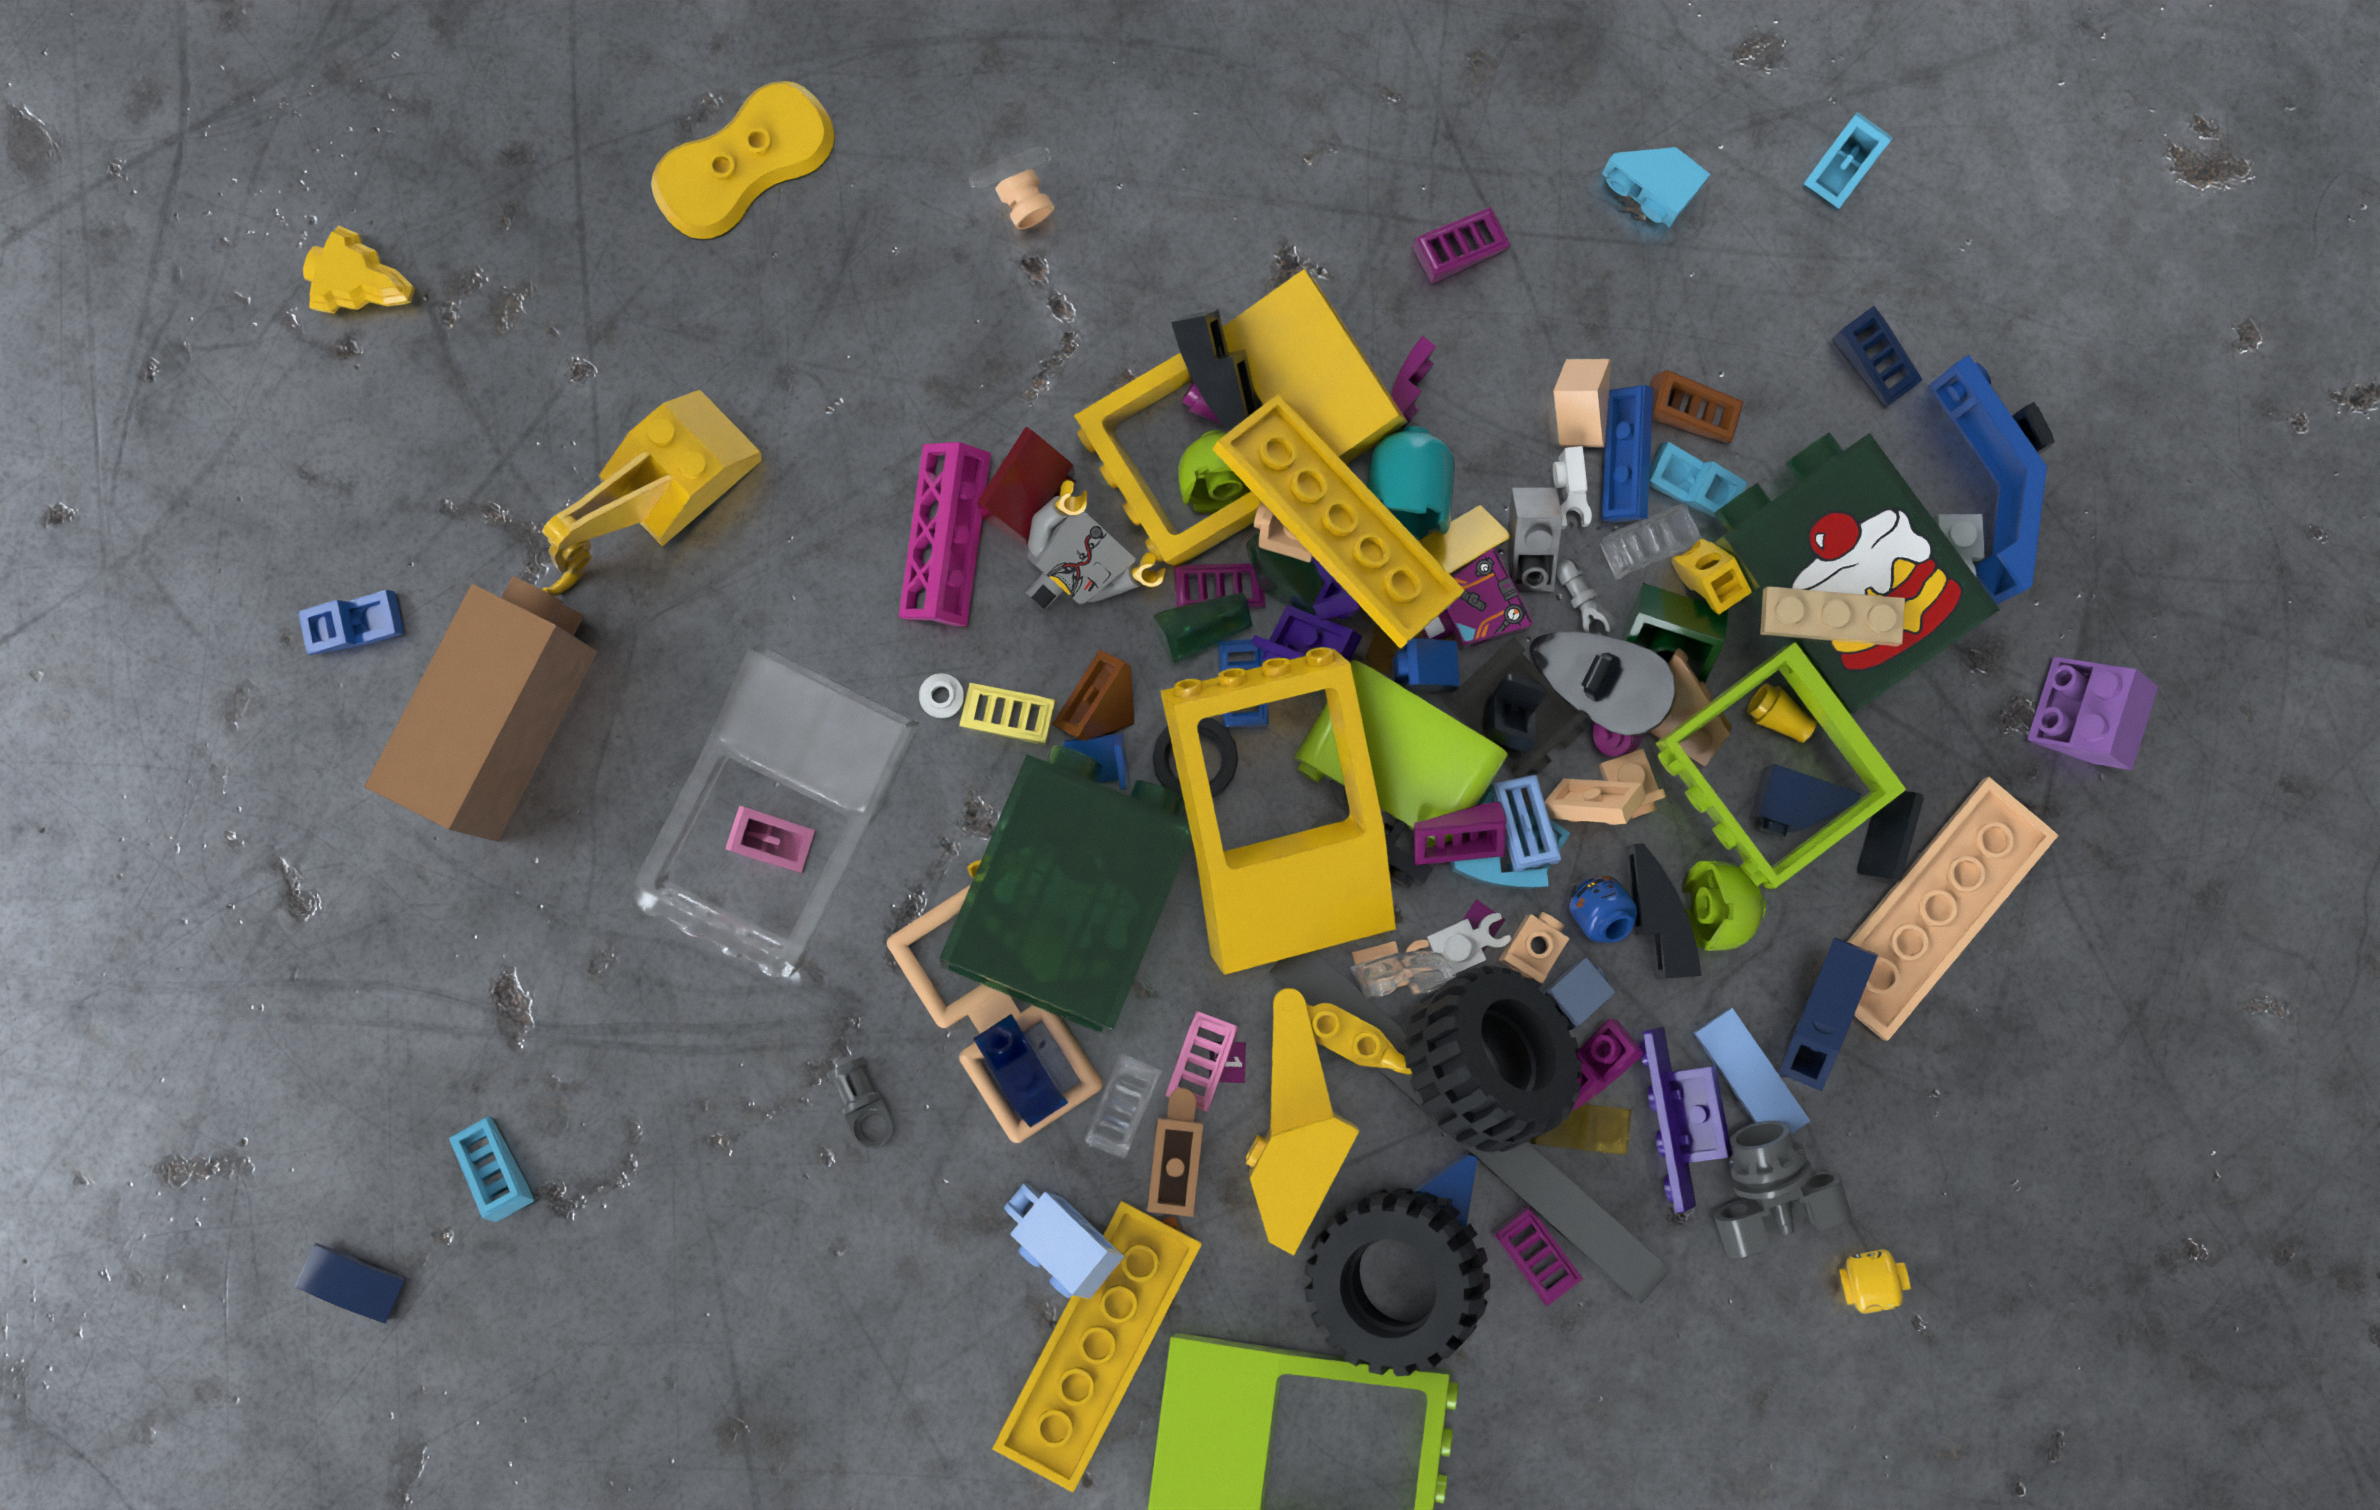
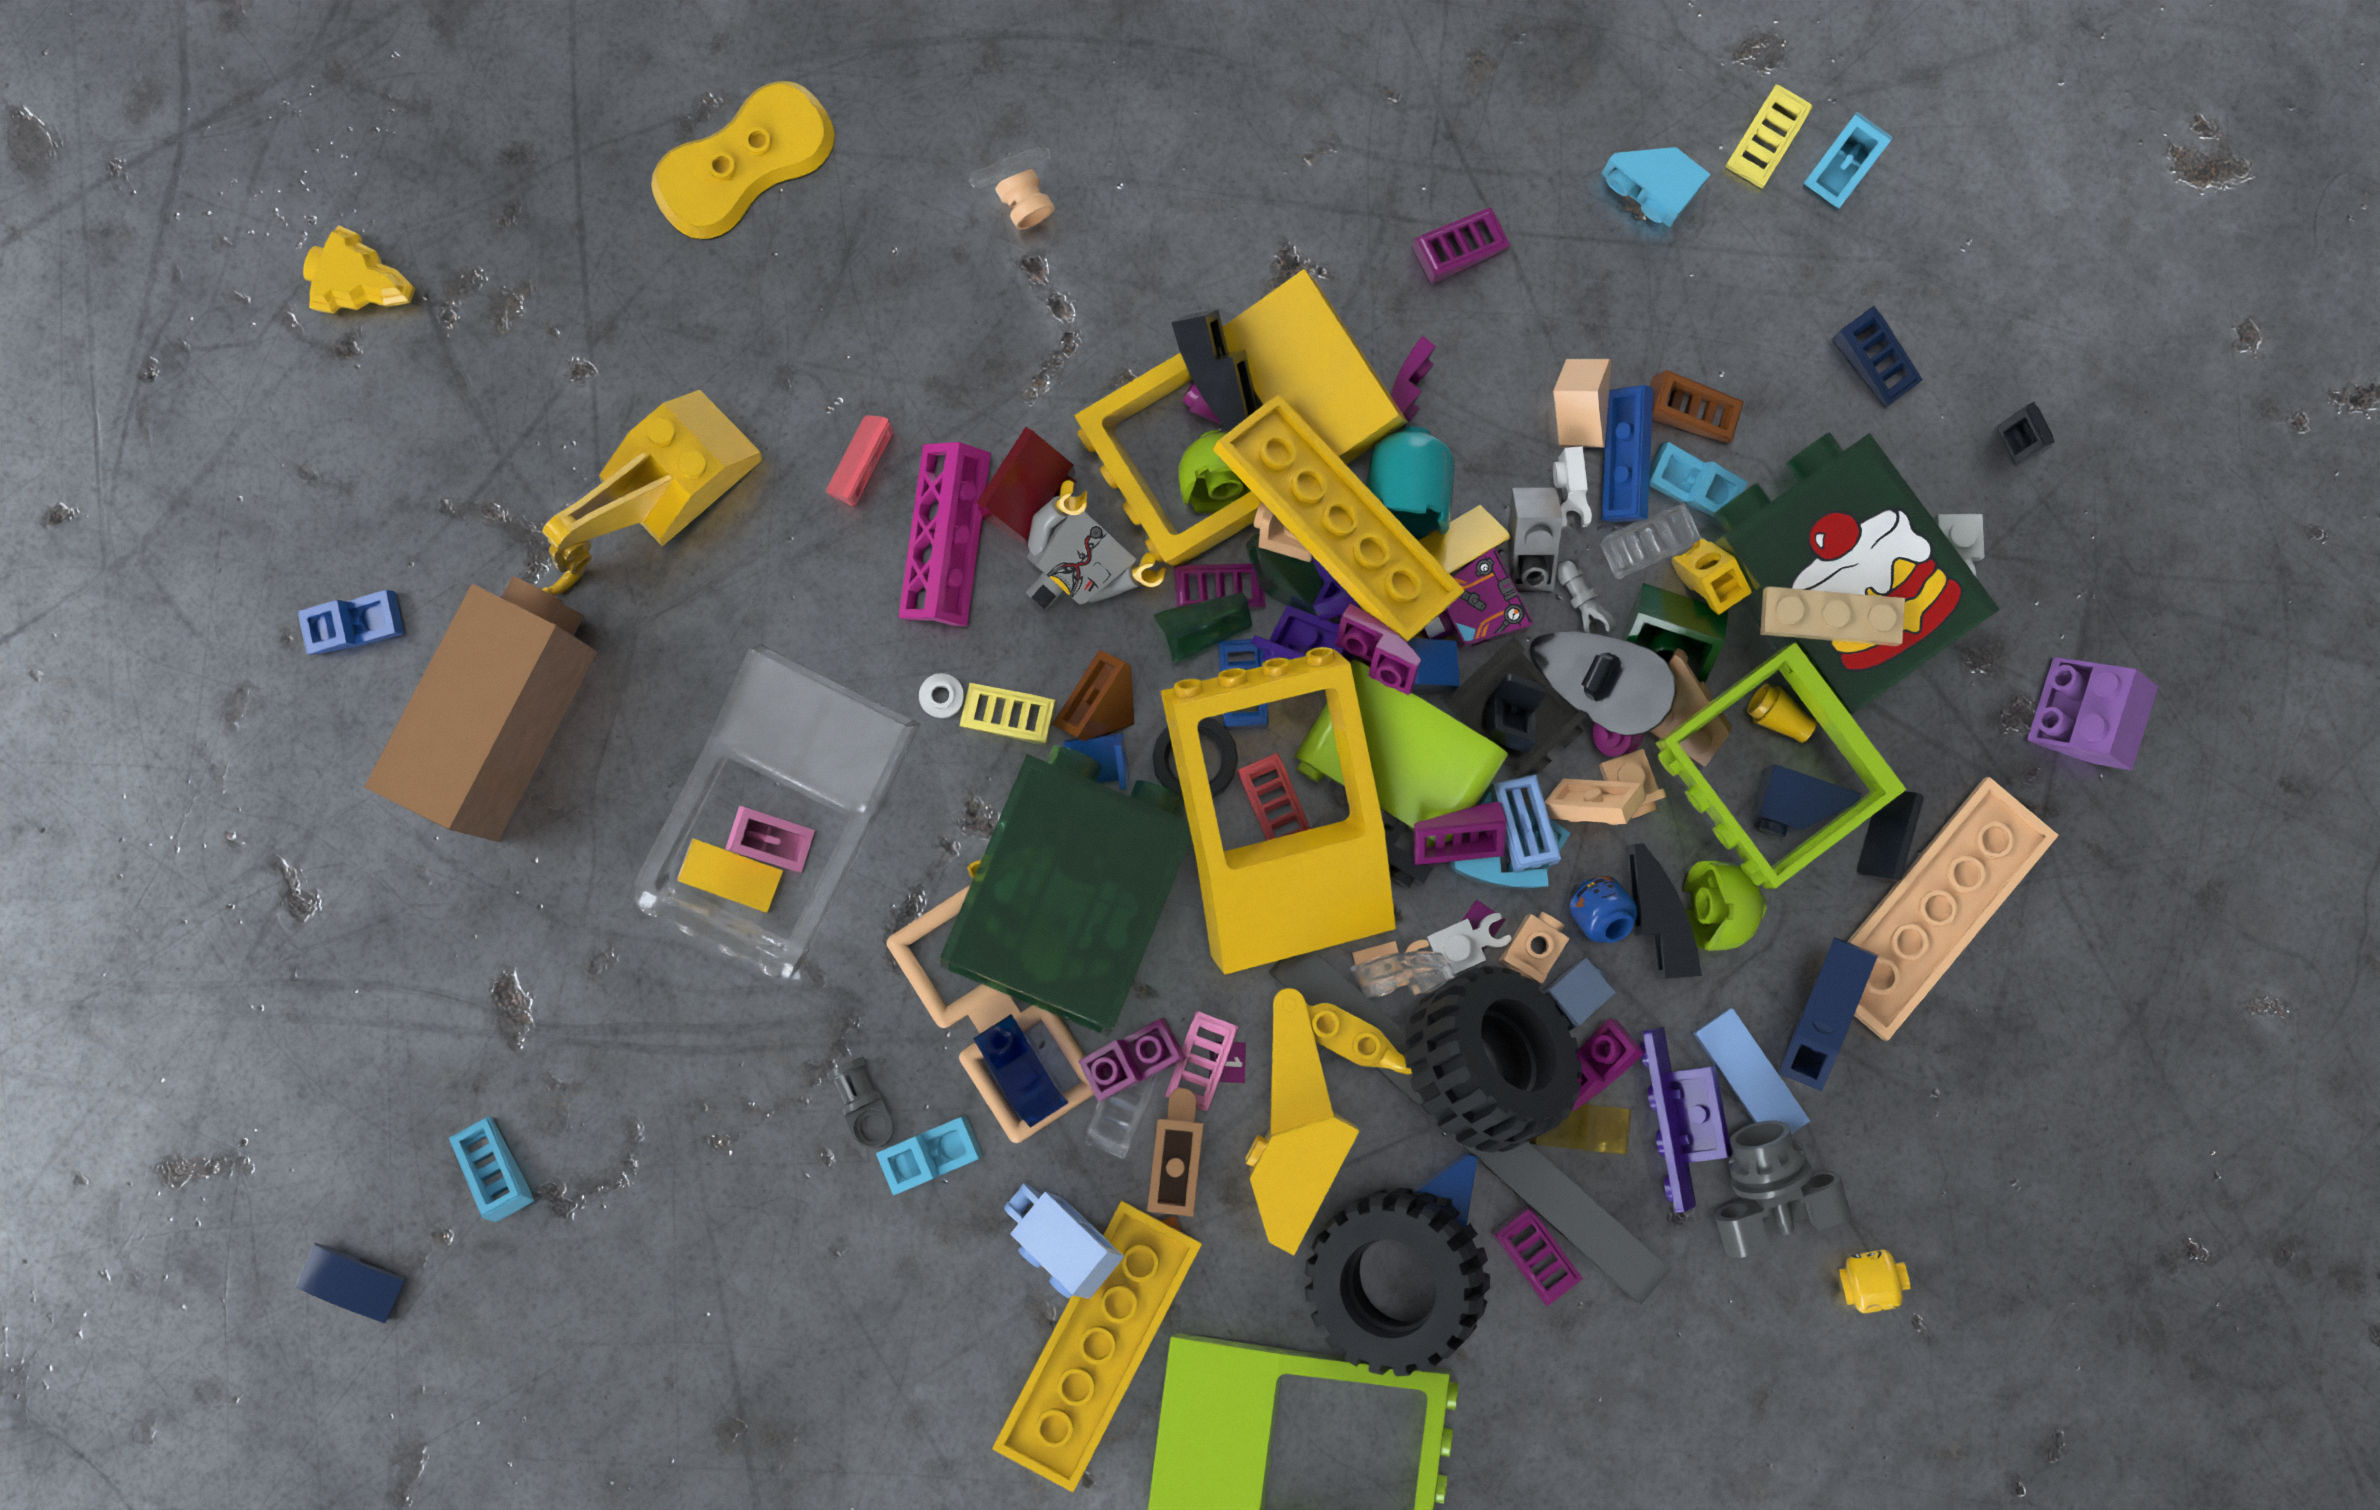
blue windscreen [1928,355,2047,605] -> none
none -> yellow slope [677,838,783,913]
none -> coral slope [826,415,894,507]
none -> medium azure slope [876,1114,984,1196]
none -> magenta slope [1078,1018,1186,1102]
none -> coral slope [1236,753,1311,840]
none -> magenta slope [1335,604,1421,695]
none -> light yellow slope [1725,85,1813,189]

